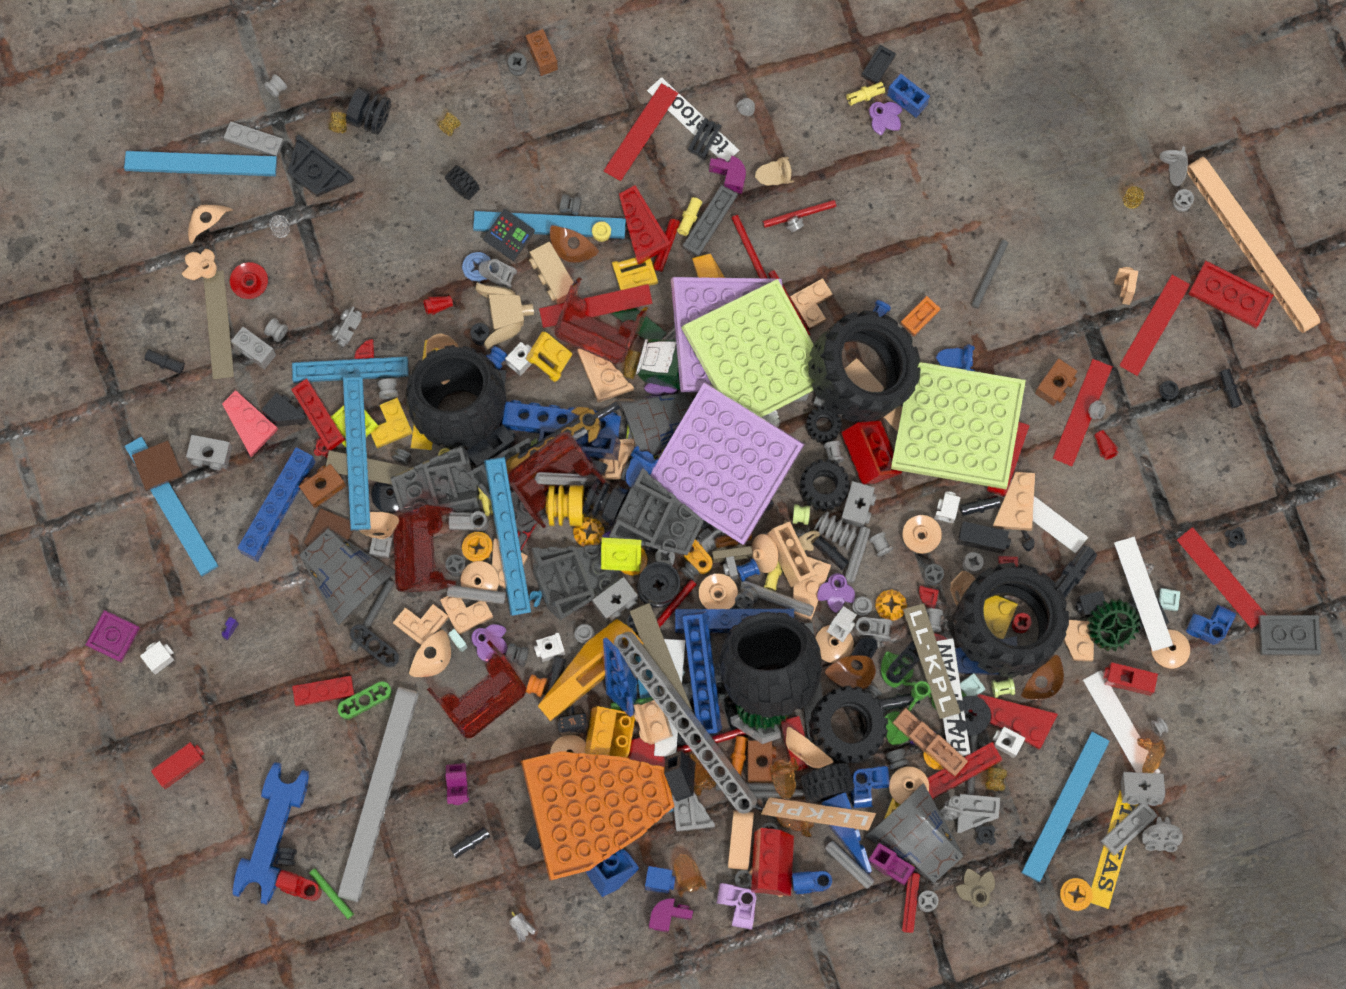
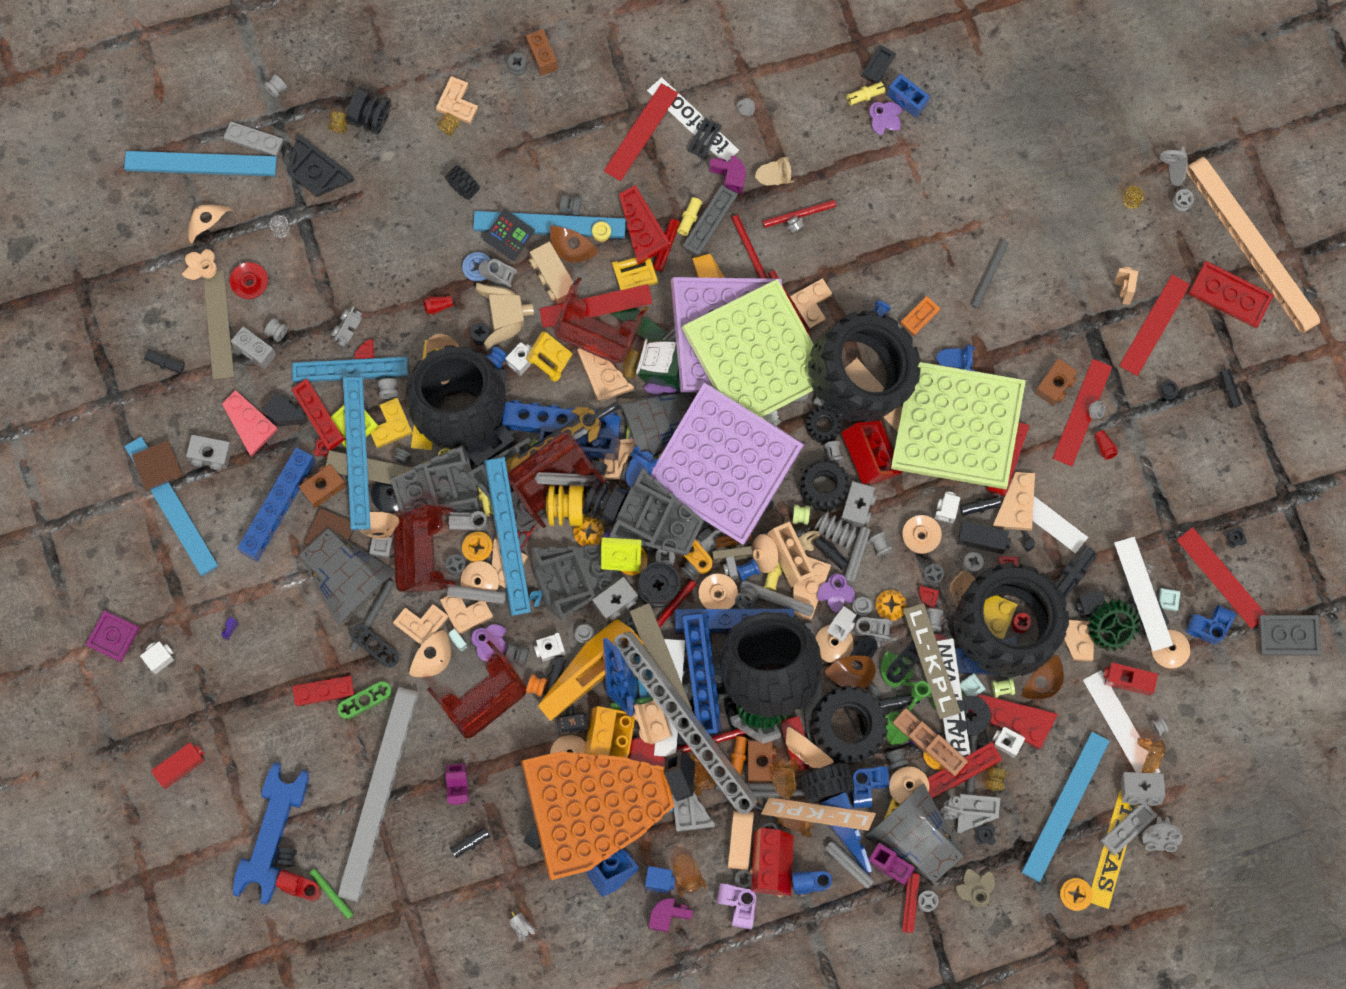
none -> light nougat plate [436,76,478,125]

